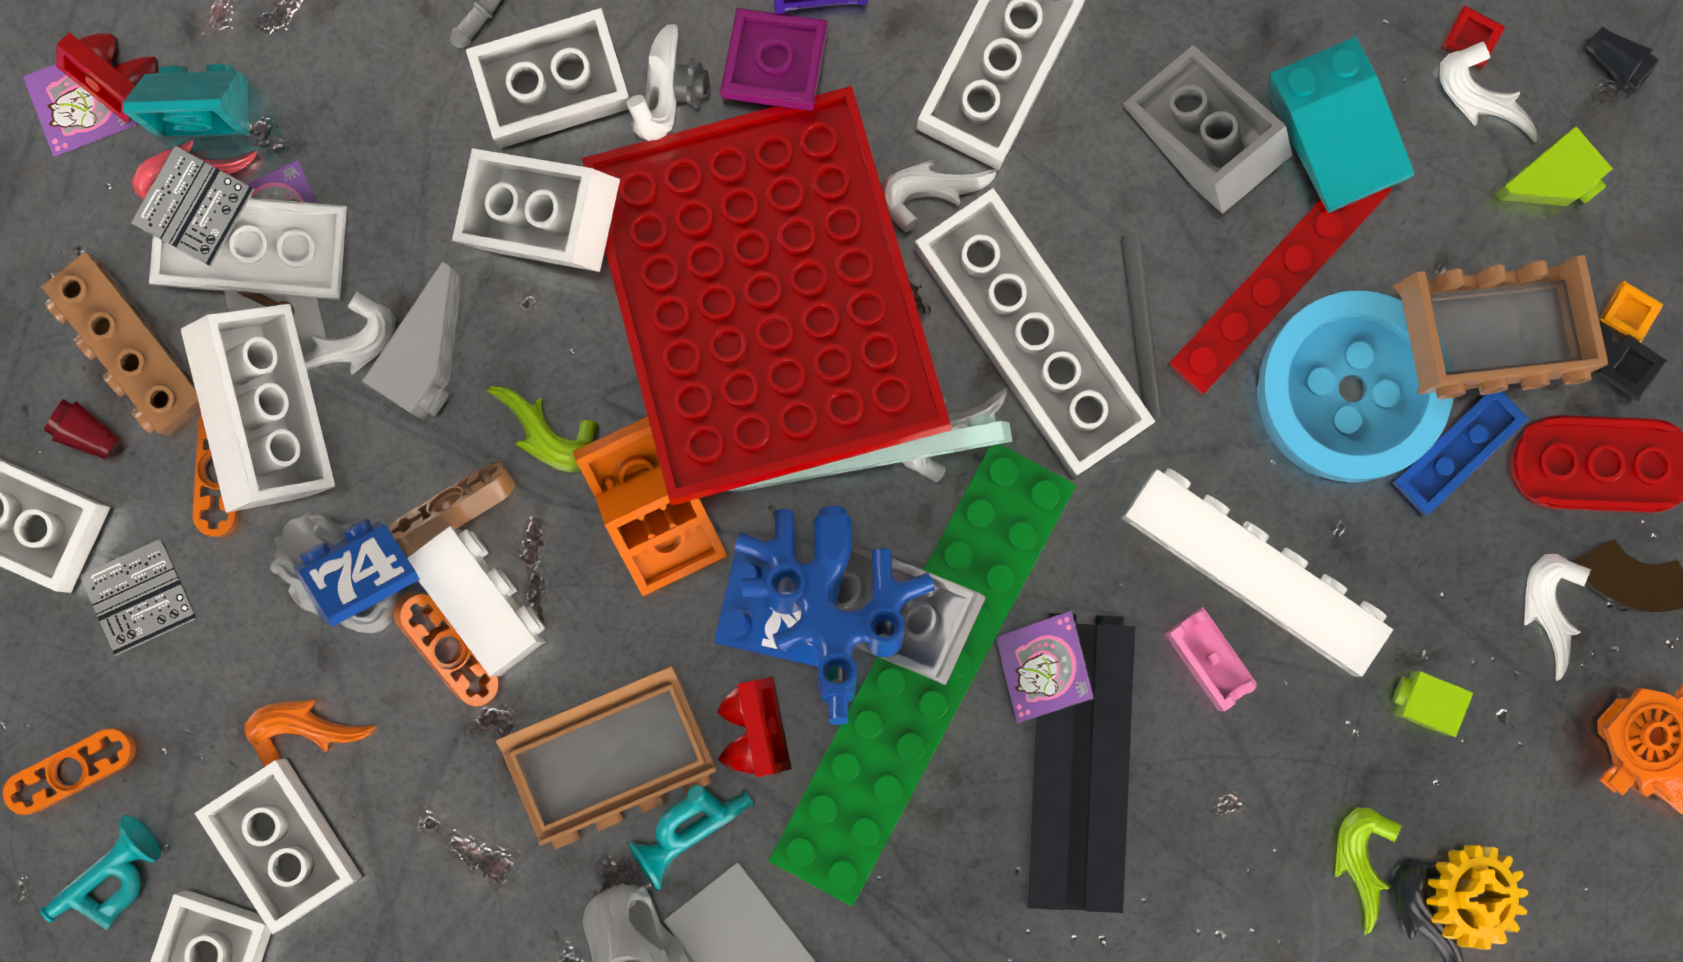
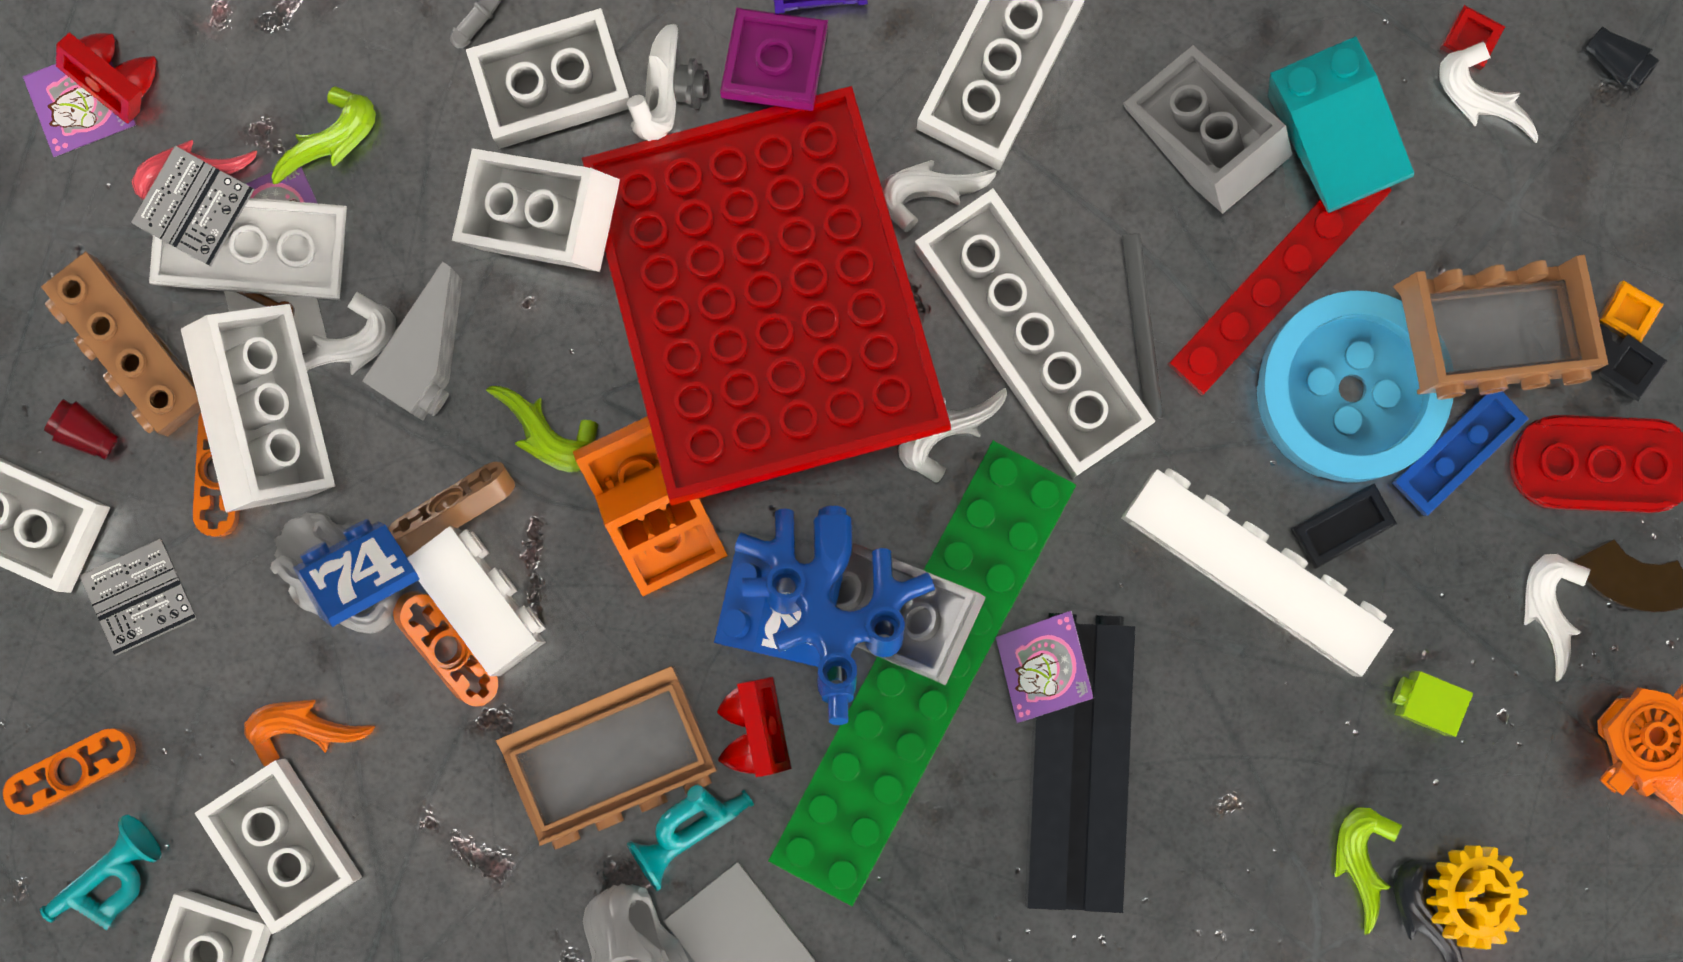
teal slope [123,64,249,138] -> none
light aqua plate [728,414,1013,492] -> none
bright pink hinge [1164,607,1257,712] -> none
lime slope [1495,127,1613,206] -> none
none -> lime piece [271,86,376,184]
none -> black tile [1292,483,1397,569]

